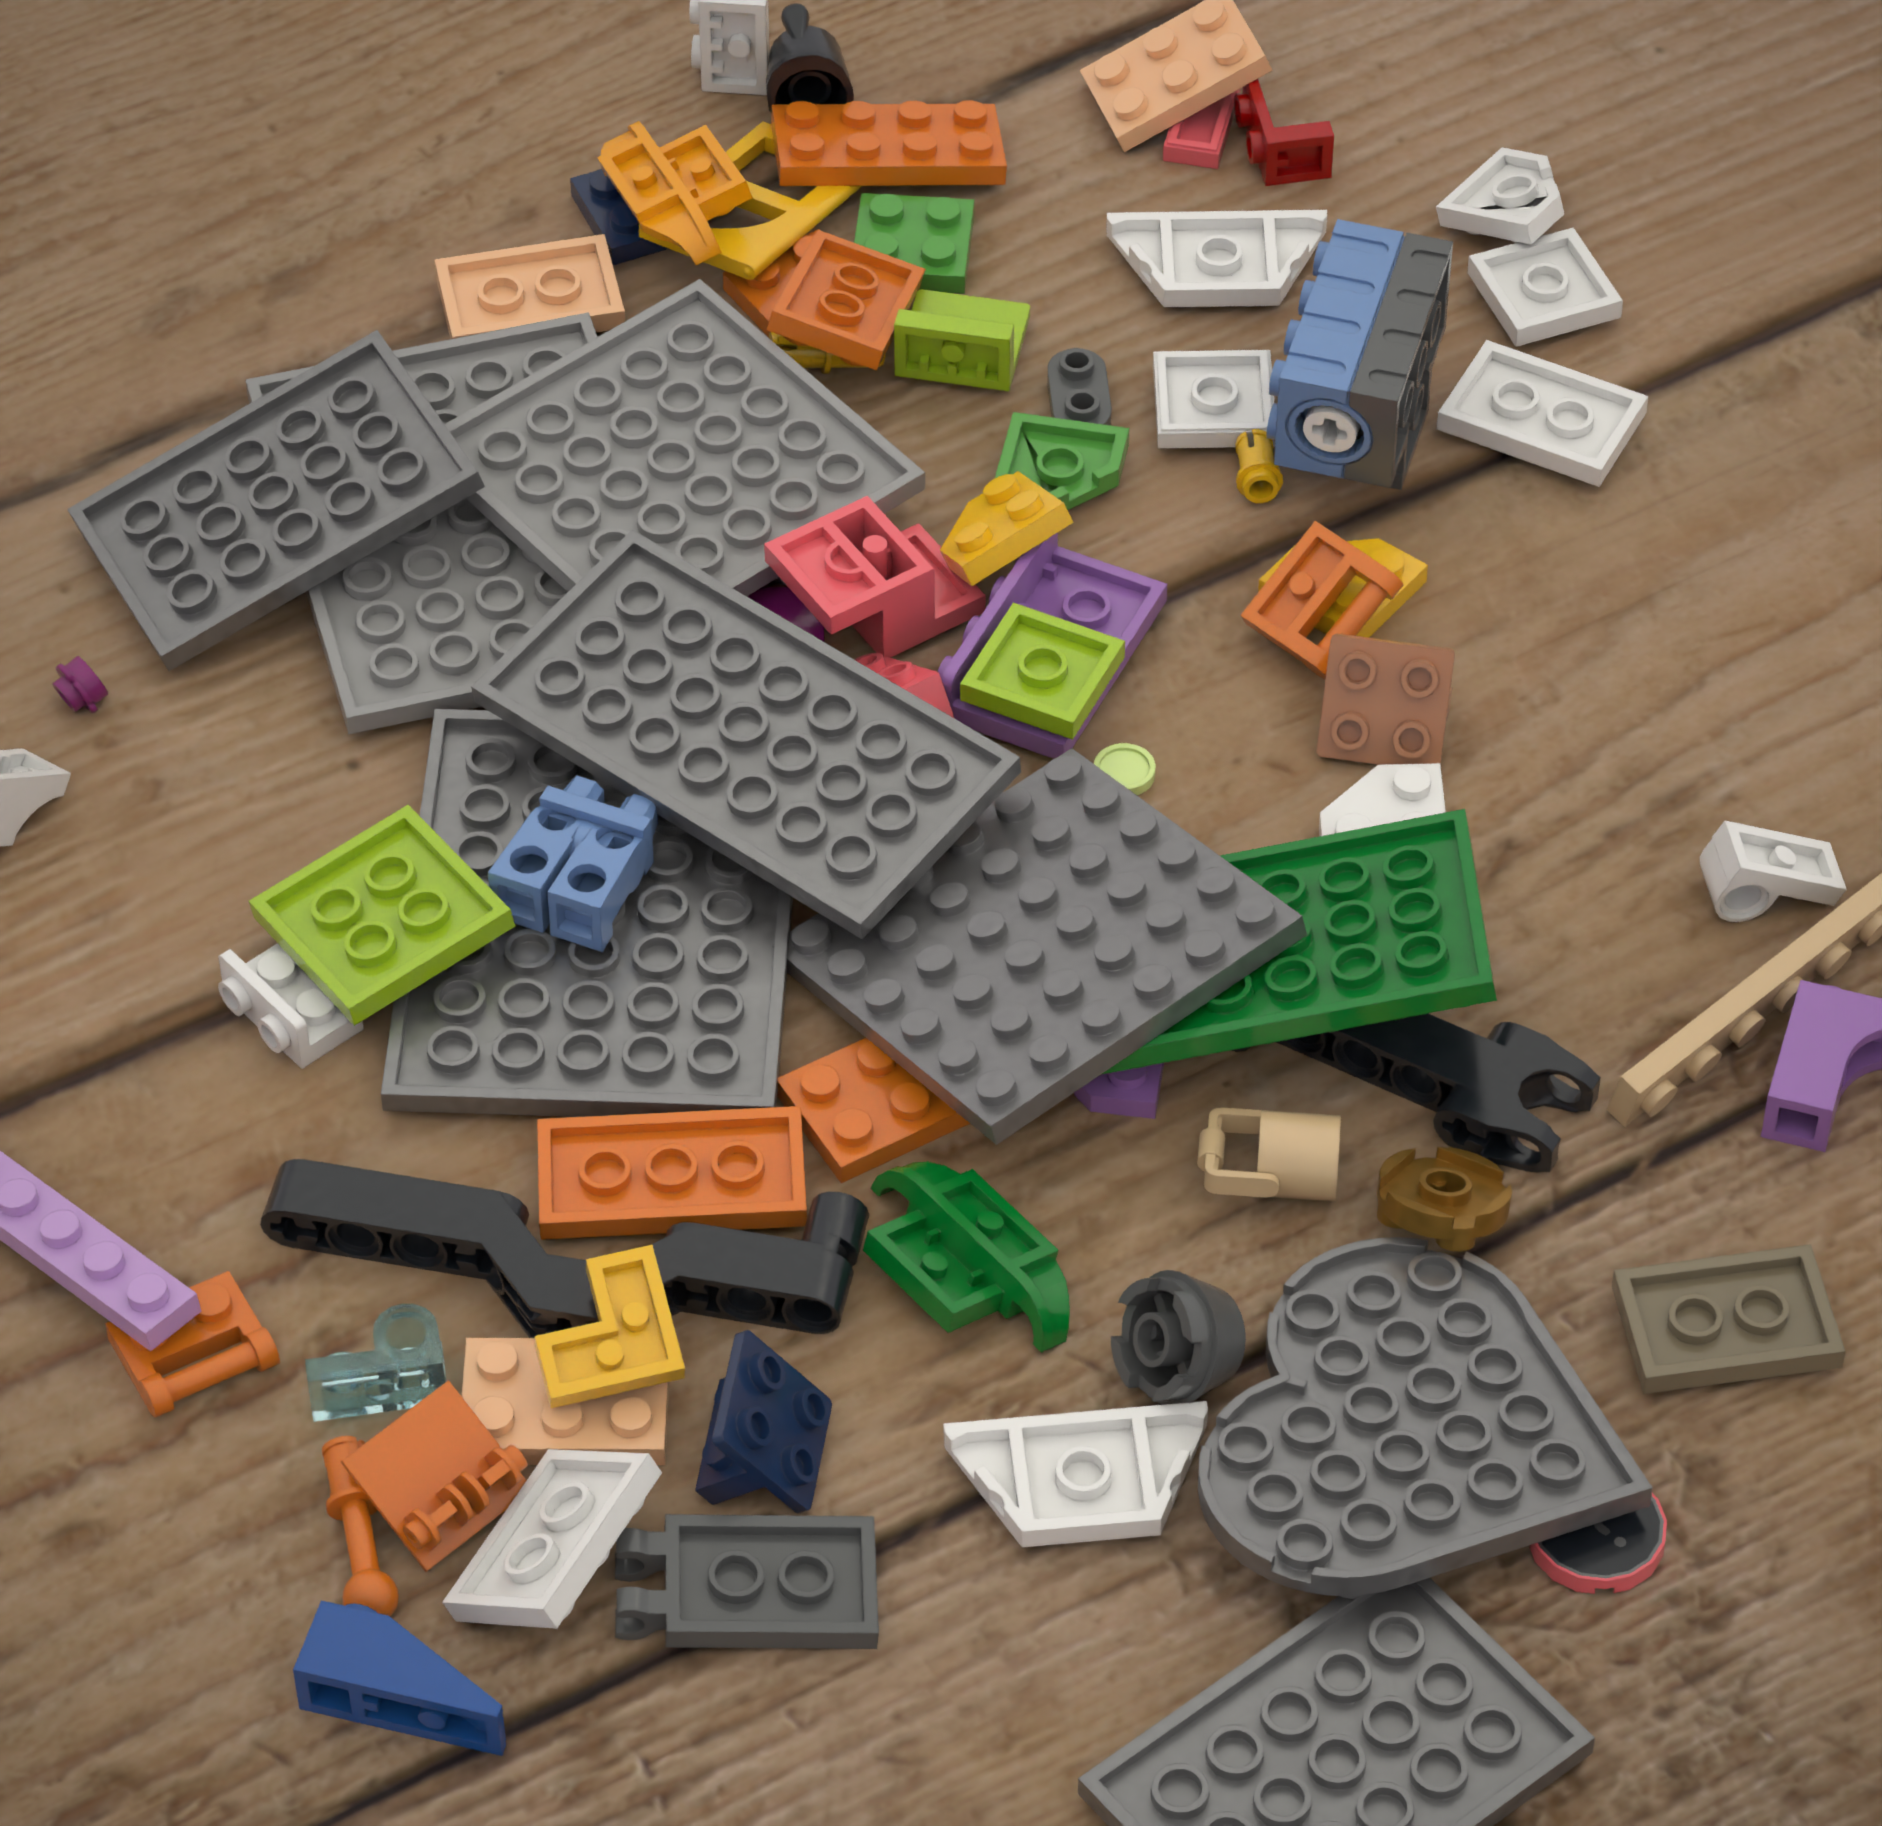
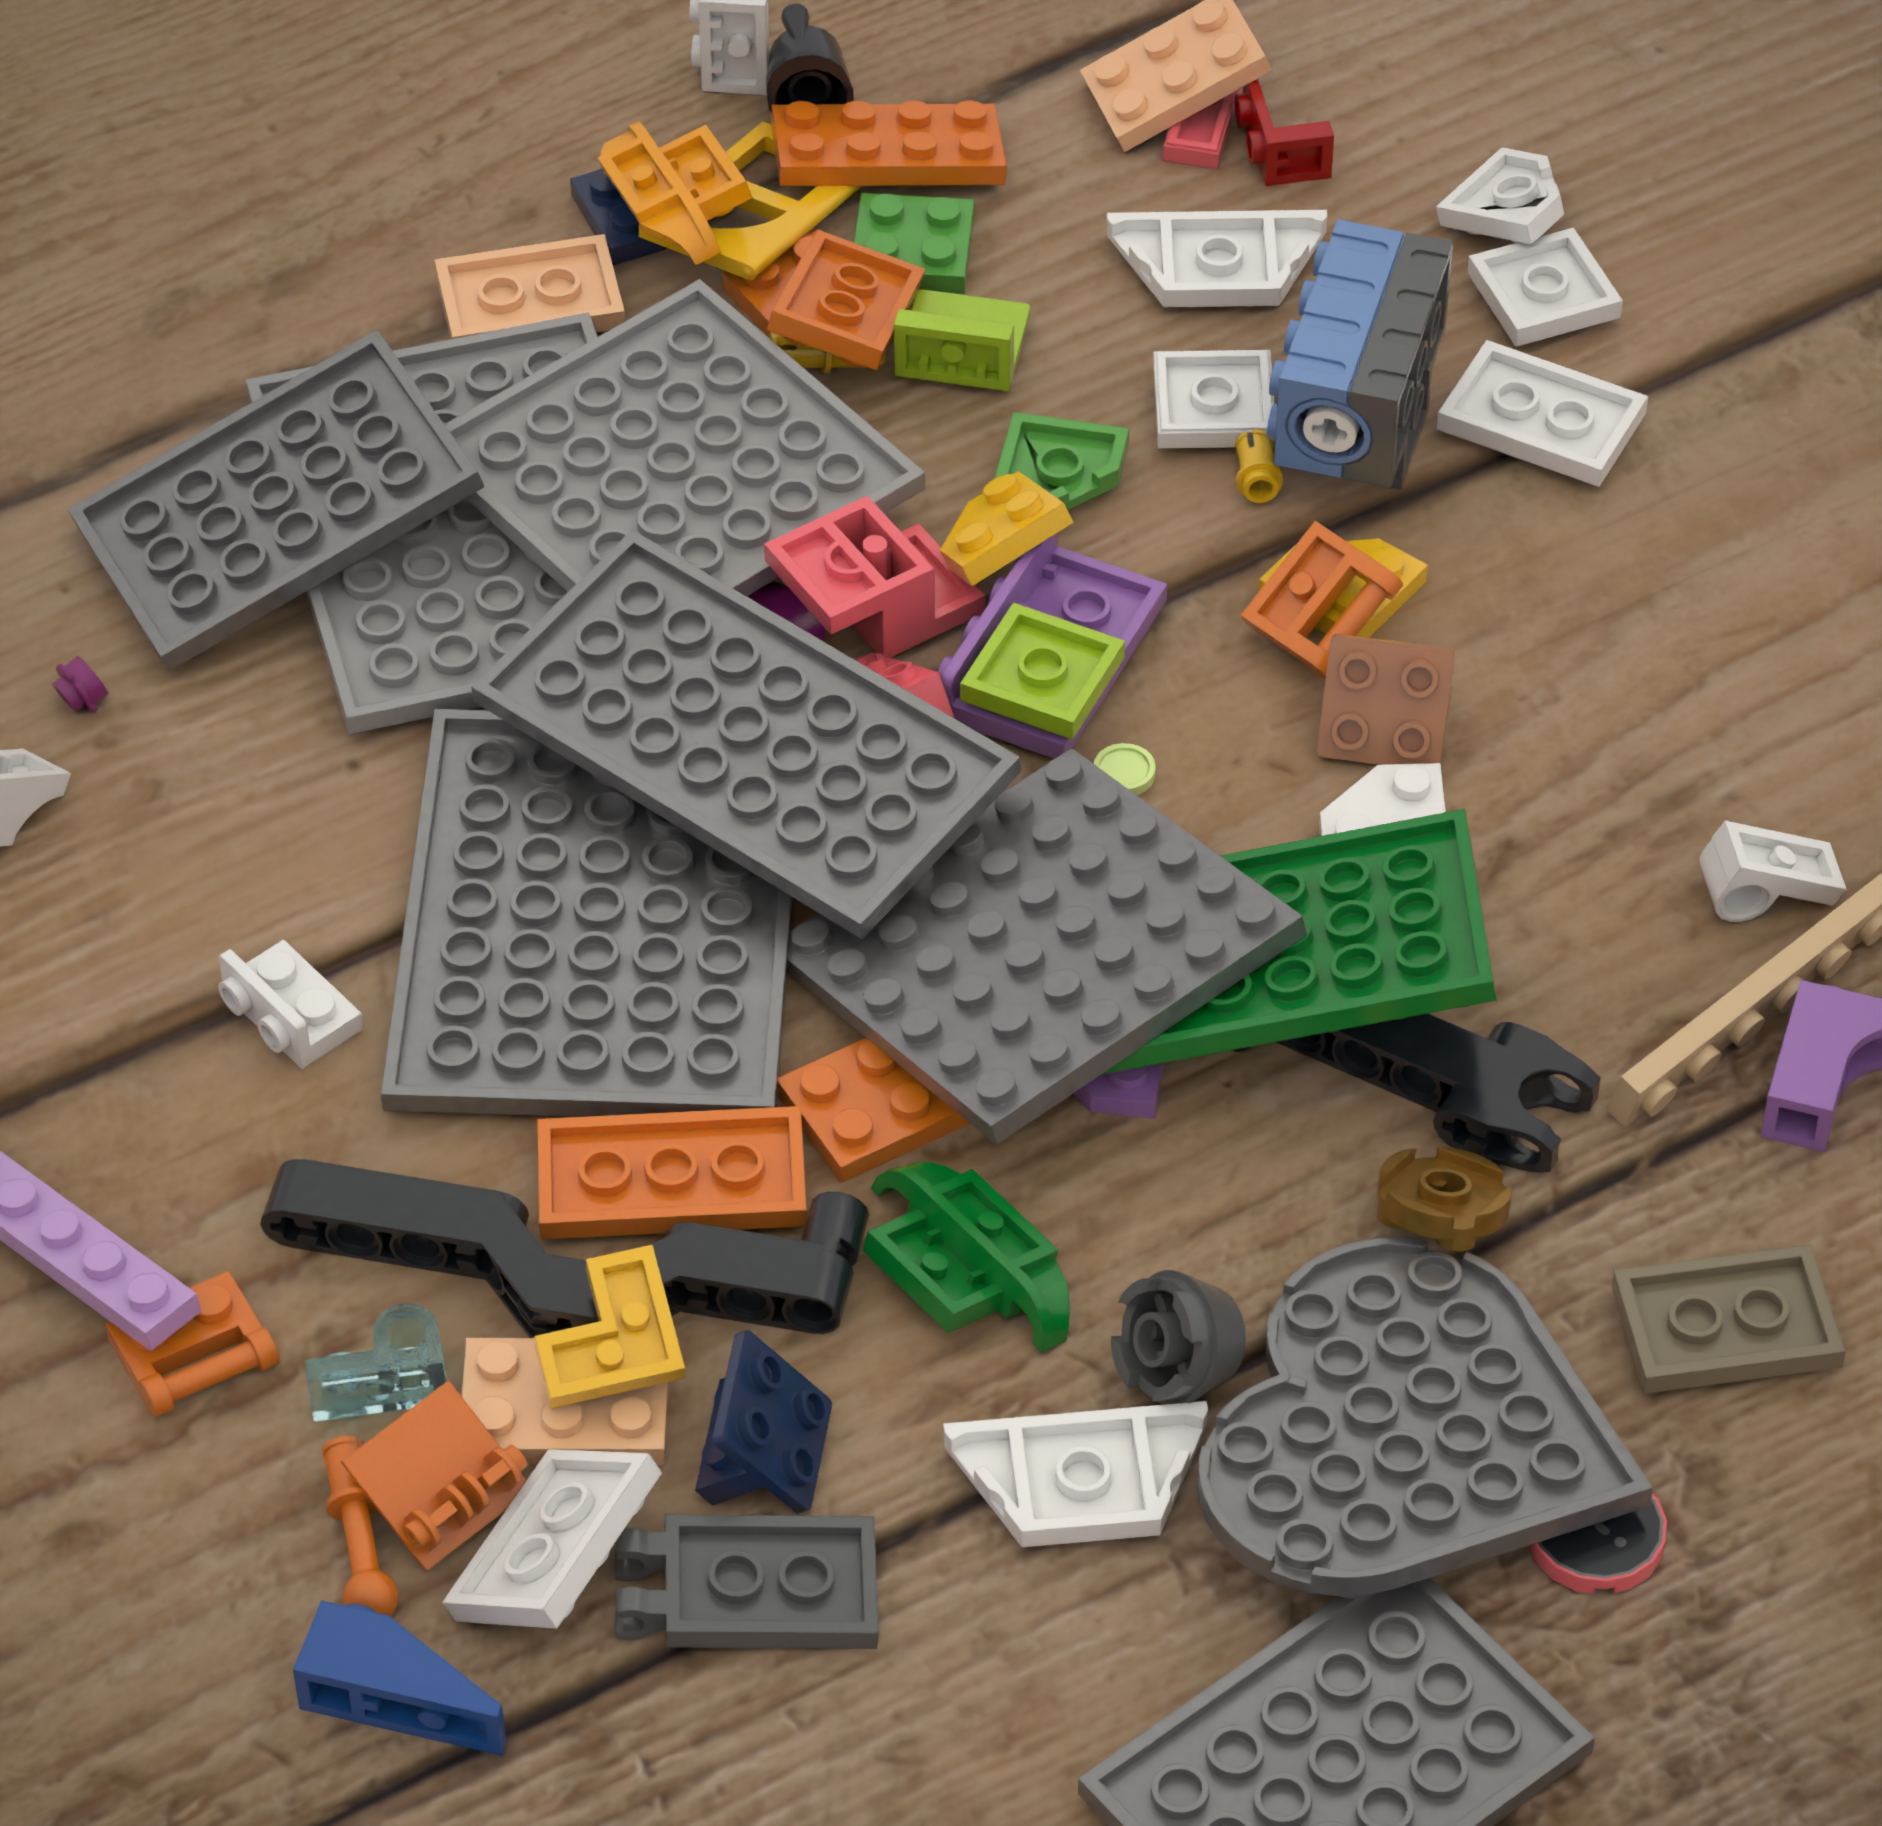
lime plate [249,805,515,1026] -> none
medium blue hips [488,775,658,952] -> none
dark grey plate [1047,348,1112,425] -> none
tan piece [1197,1108,1341,1201] -> none

